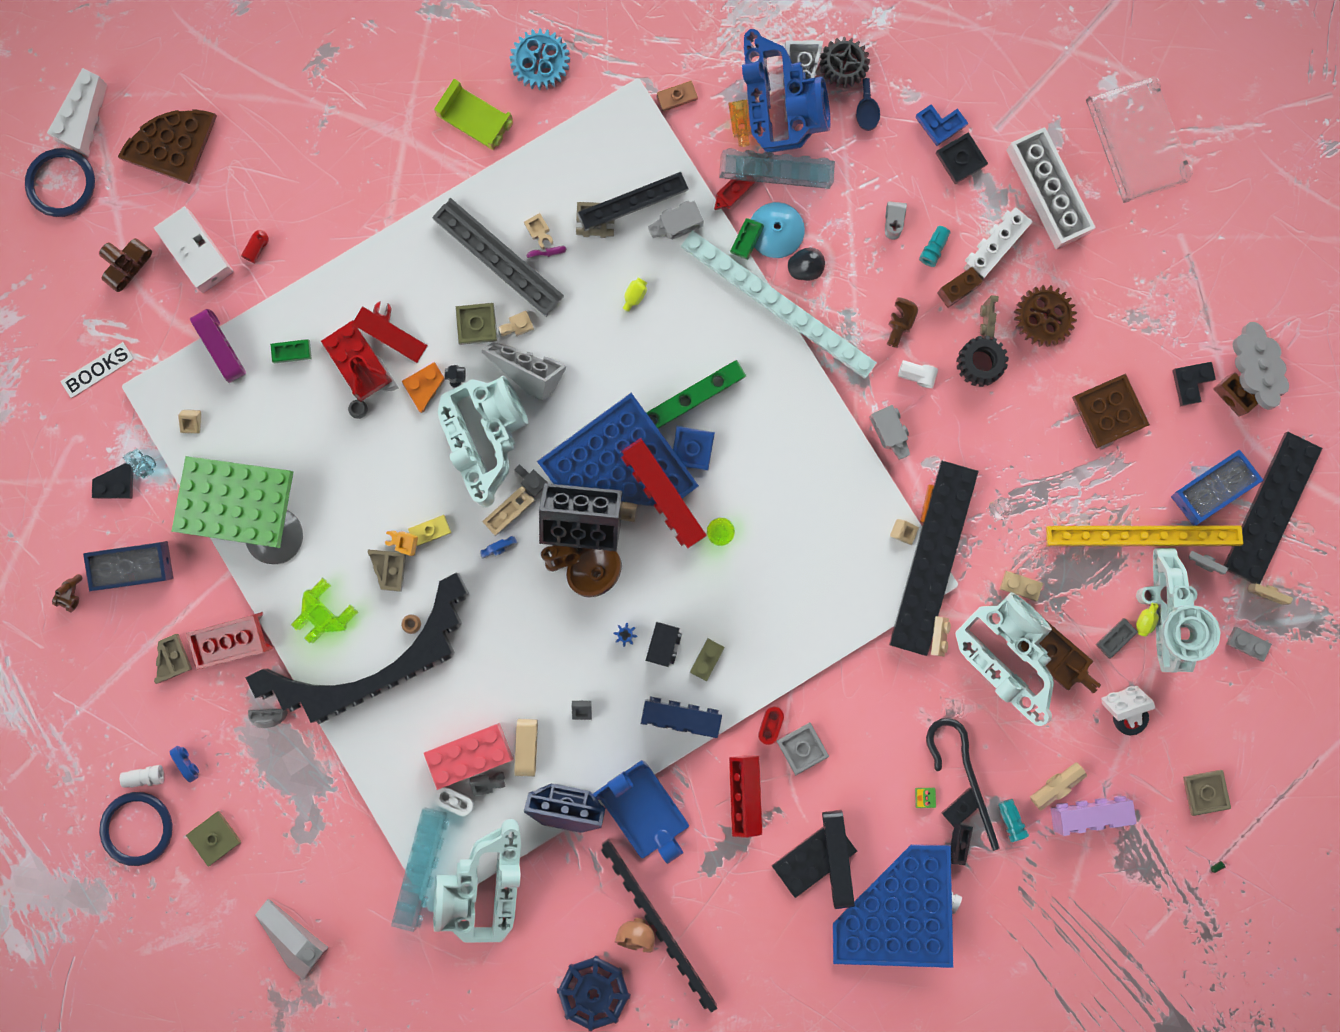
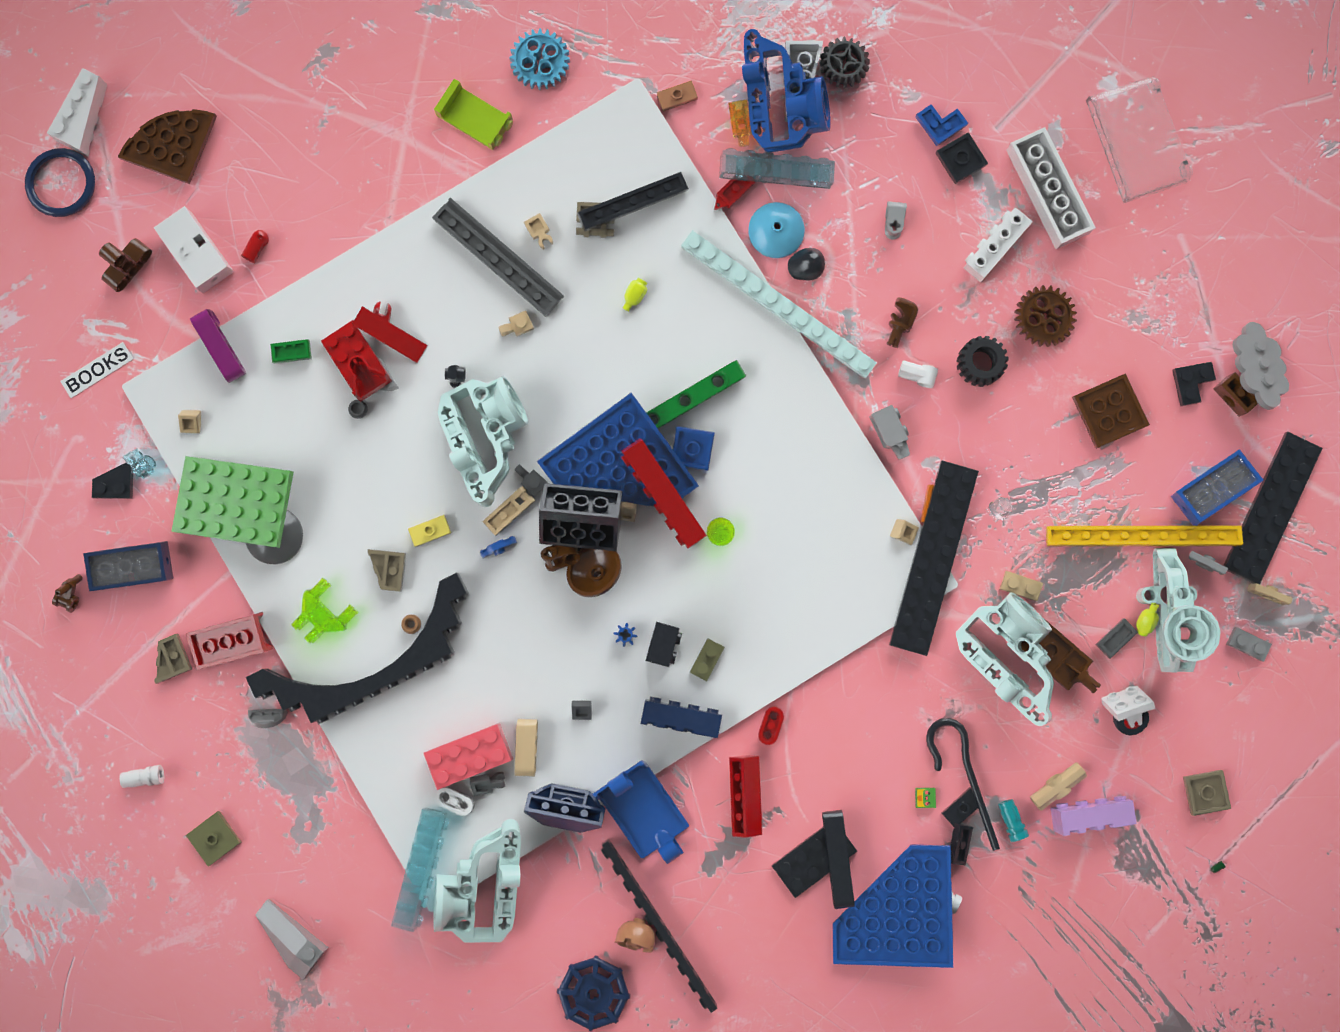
dark blue wedge [99,792,173,866] -> none
blue plate [169,745,199,783] -> none
light orange plate [385,531,418,556] -> none
orange wing [402,362,445,413] -> none
olive plate [455,303,497,345] -> none
light grey wedge [482,342,566,400] -> none
magenta piece [526,246,567,258] -> none
light grey hinge [648,201,704,240] -> none
green plate [730,218,764,260] -> none
light grey plate [776,722,829,776] -> none
dark blue piece [856,78,880,131] -> none
teal axle [919,226,951,267] -> none
tan plate [931,616,951,657] -> none
reddish brown brick [937,267,983,308] -> none
dark tan wing [980,295,999,340] -> none

